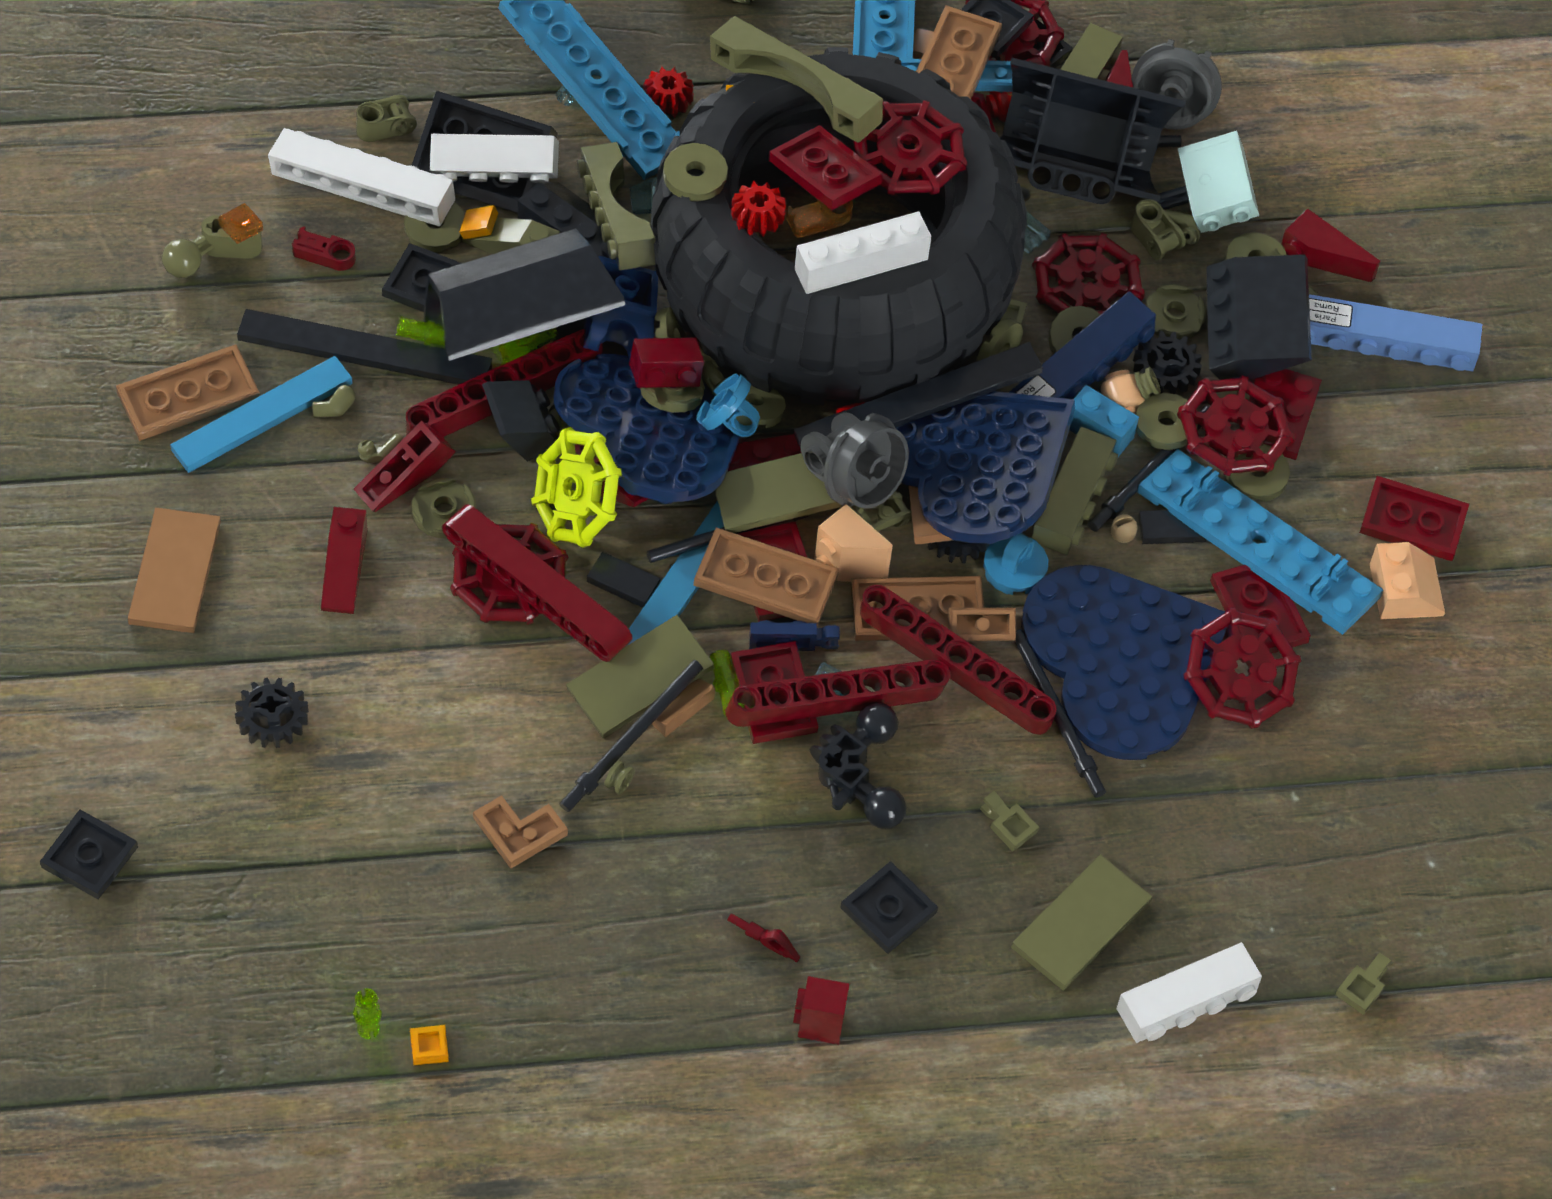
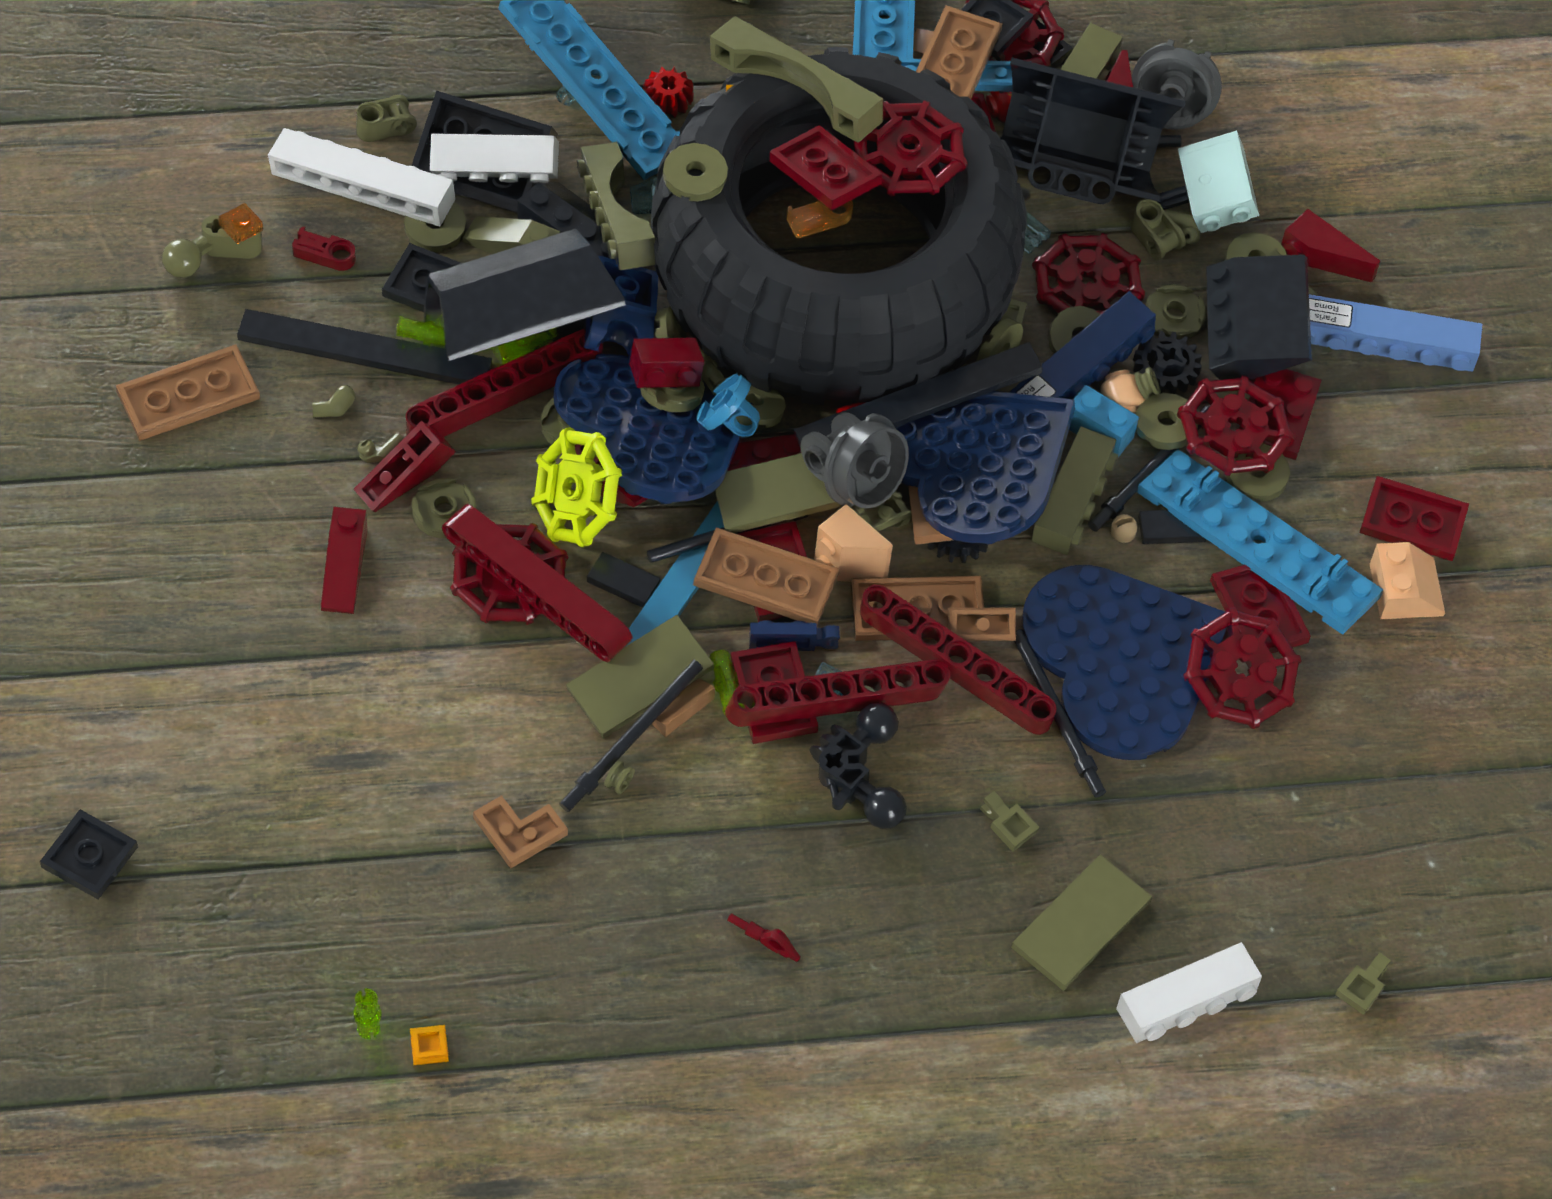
medium nougat tile [128,507,221,633] -> none
dark azure tile [170,356,353,473] -> none
black gear [235,677,309,748] -> none
light orange tile [459,205,498,239] -> none
black slope [482,380,560,462] -> none
red gear [731,181,786,237] -> none
dark red brick [793,976,849,1045] -> none
white brick [795,211,931,294] -> none
black plate [840,861,938,954] -> none
dark azure tile [984,533,1048,595] -> none

